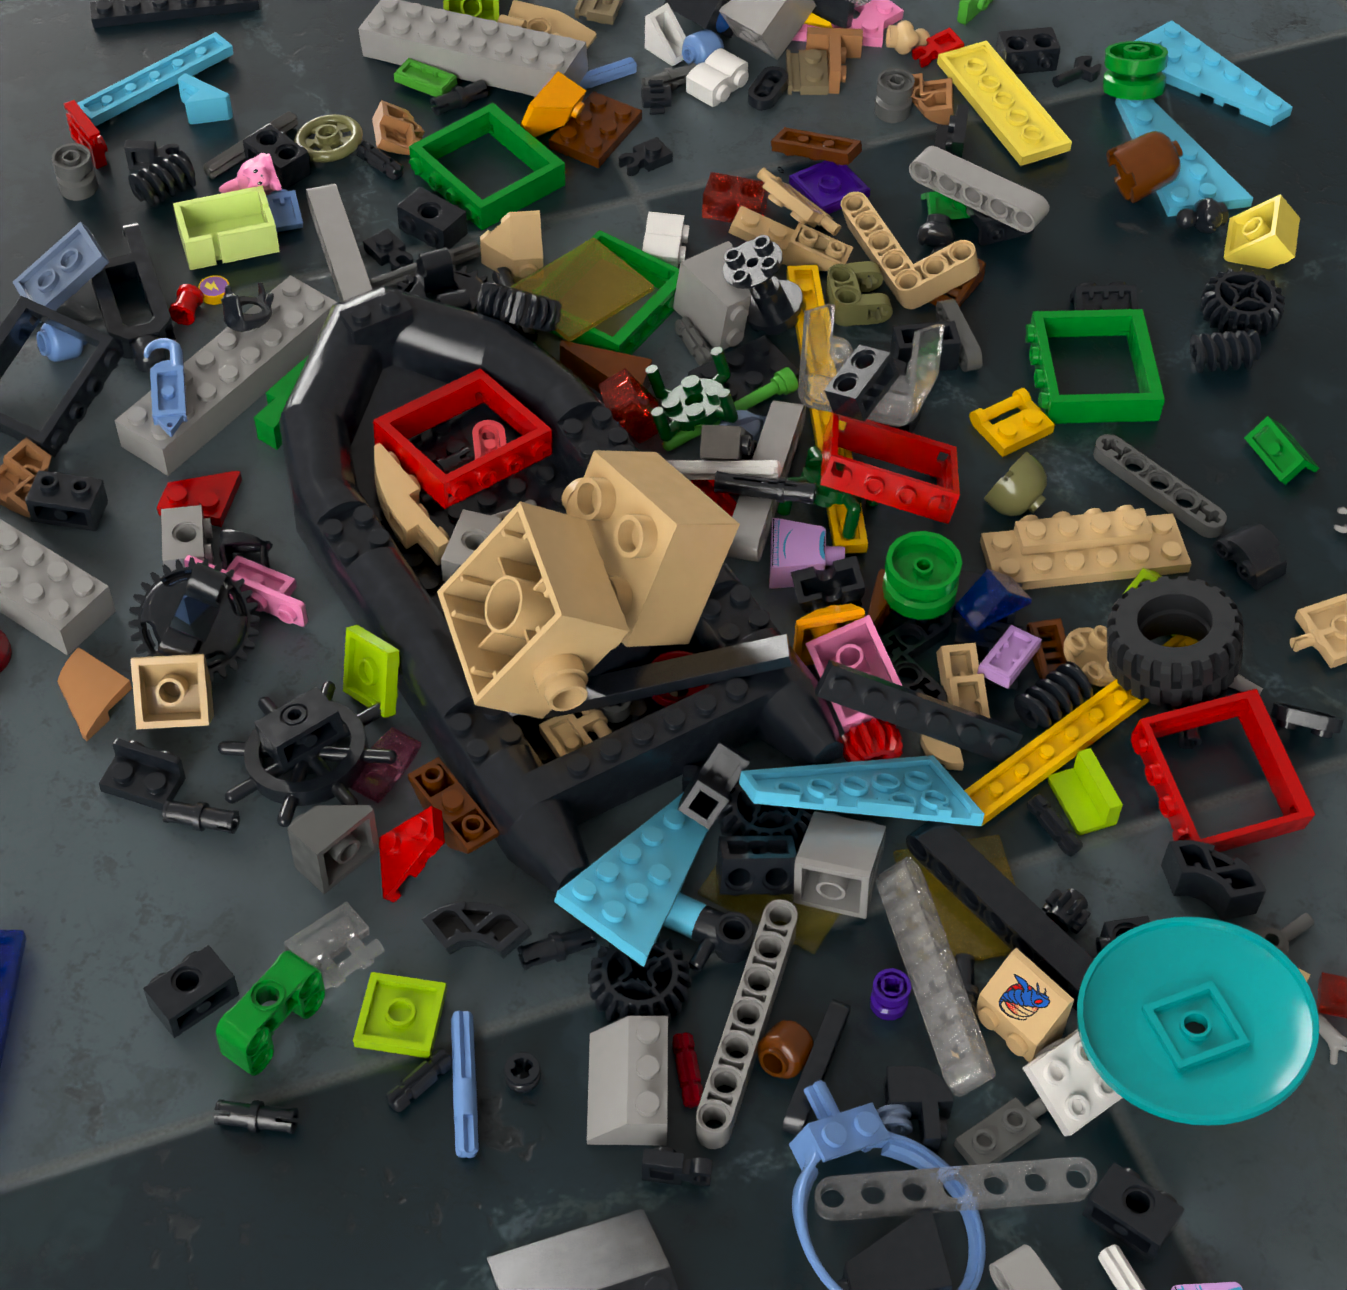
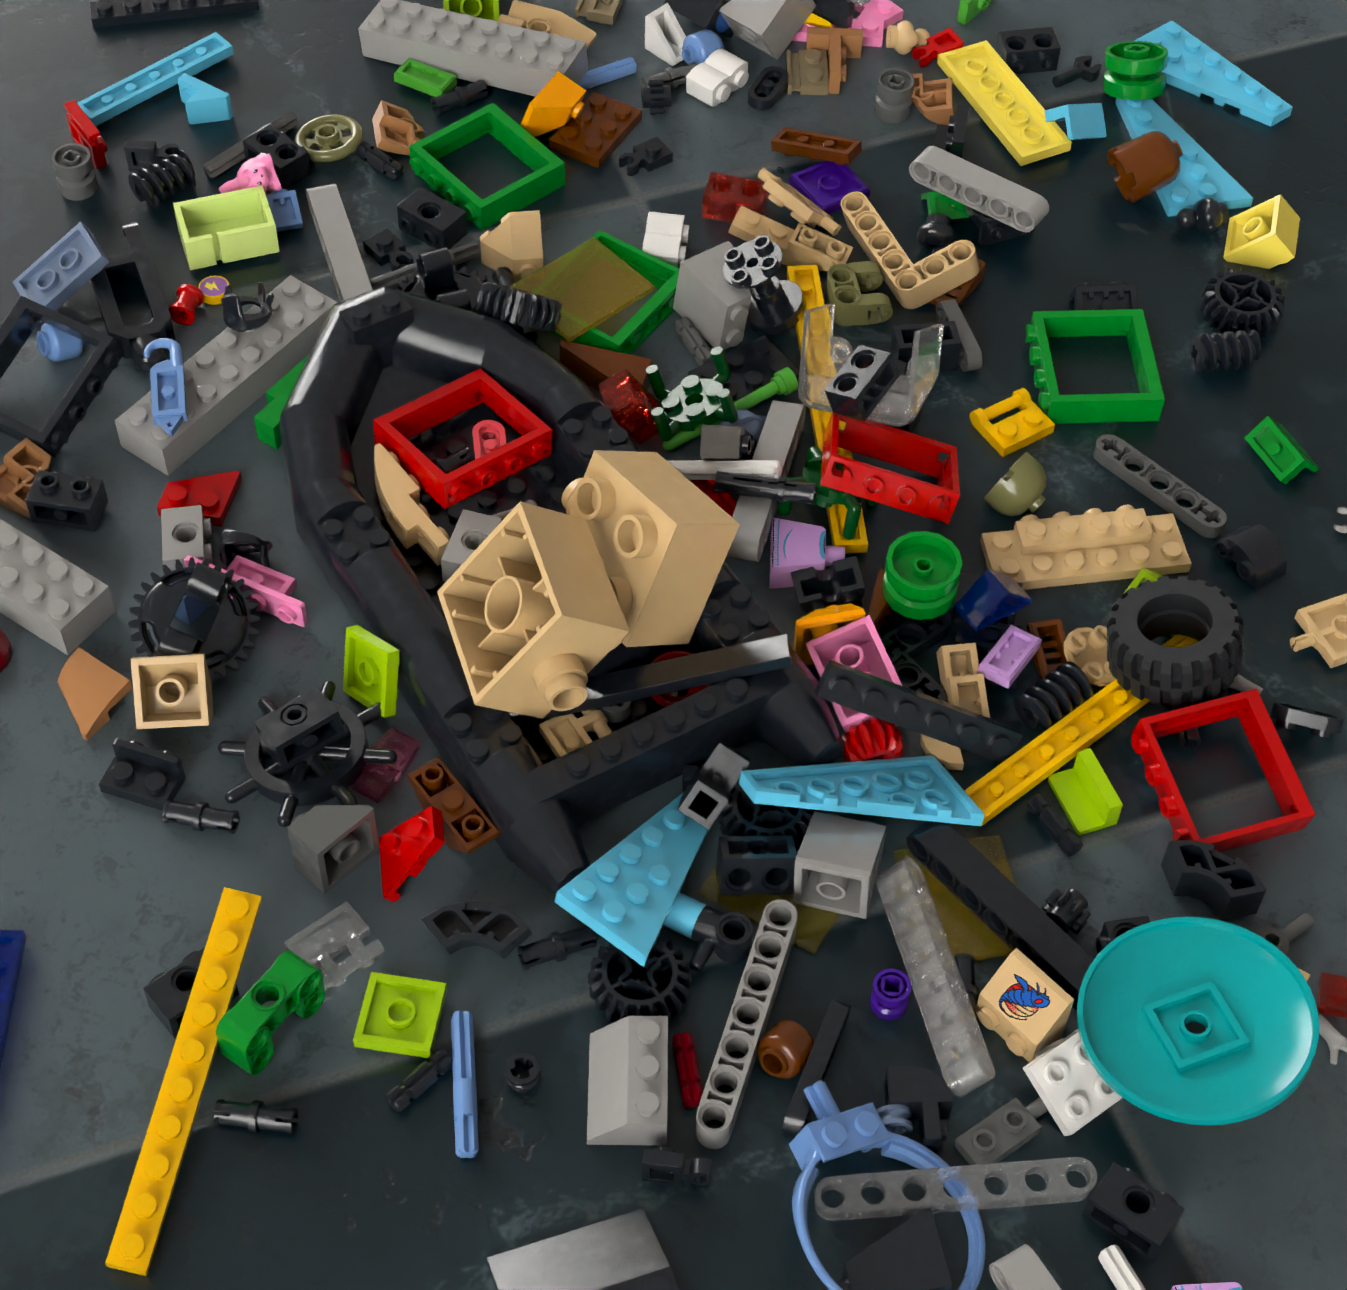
none -> yellow plate [105,887,262,1276]
none -> medium azure panel [1045,103,1107,140]

